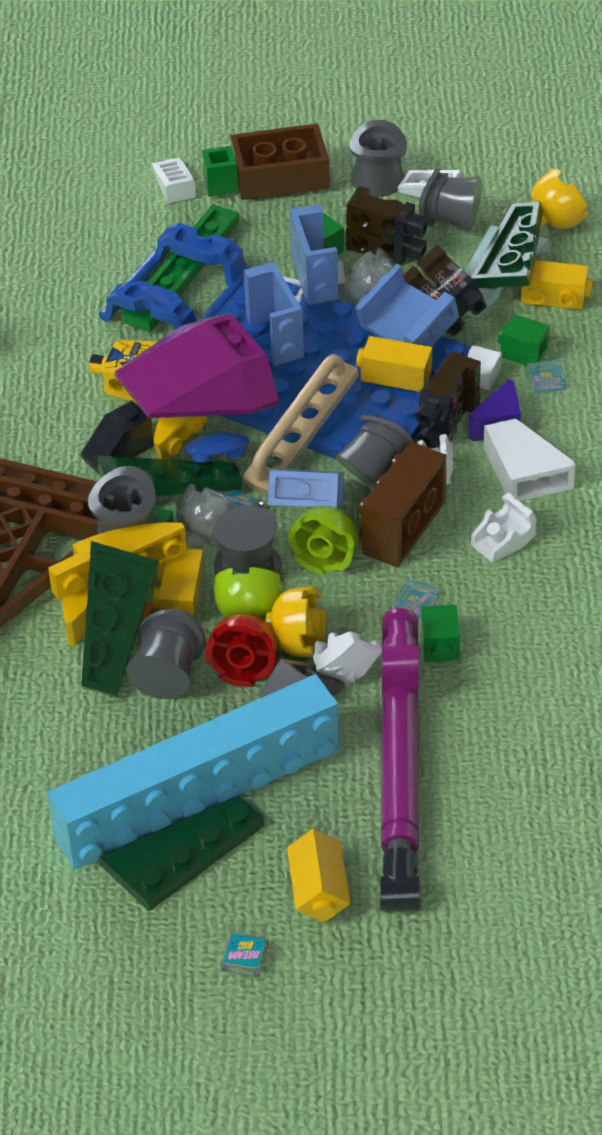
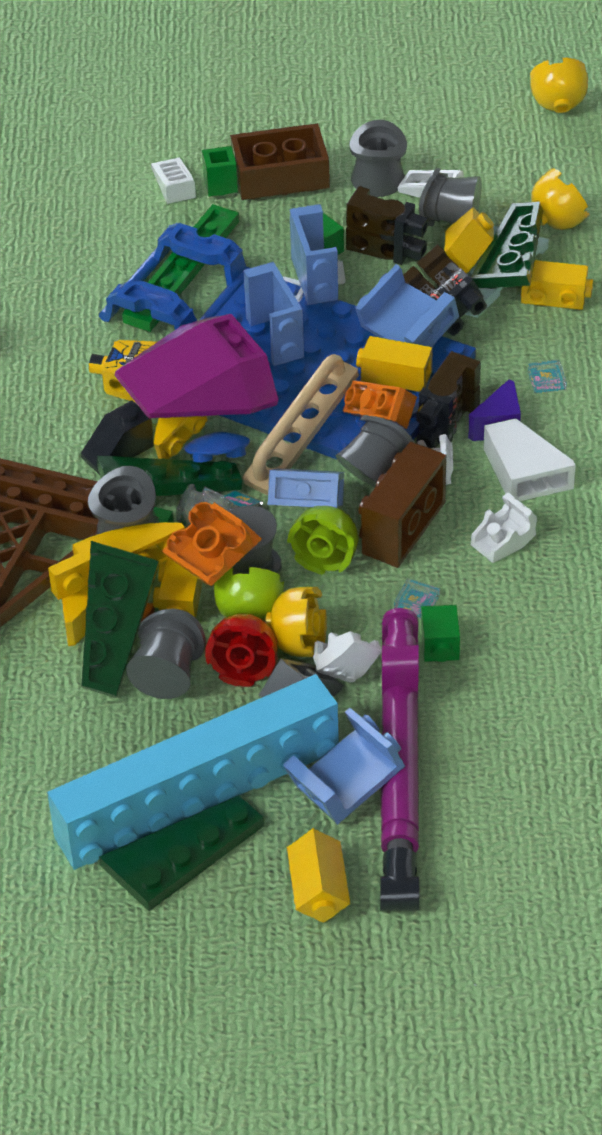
tile [221,931,269,978] -> none
clear cylinder [338,247,396,306] -> none
white slope [467,345,502,391] -> none
green brick [498,314,550,369] -> none
none -> orange slope [161,502,262,586]
none -> medium blue panel [283,708,405,825]
none -> orange slope [343,380,417,429]
none -> yellow slope [444,207,494,274]
none -> yellow cylinder [530,57,588,113]

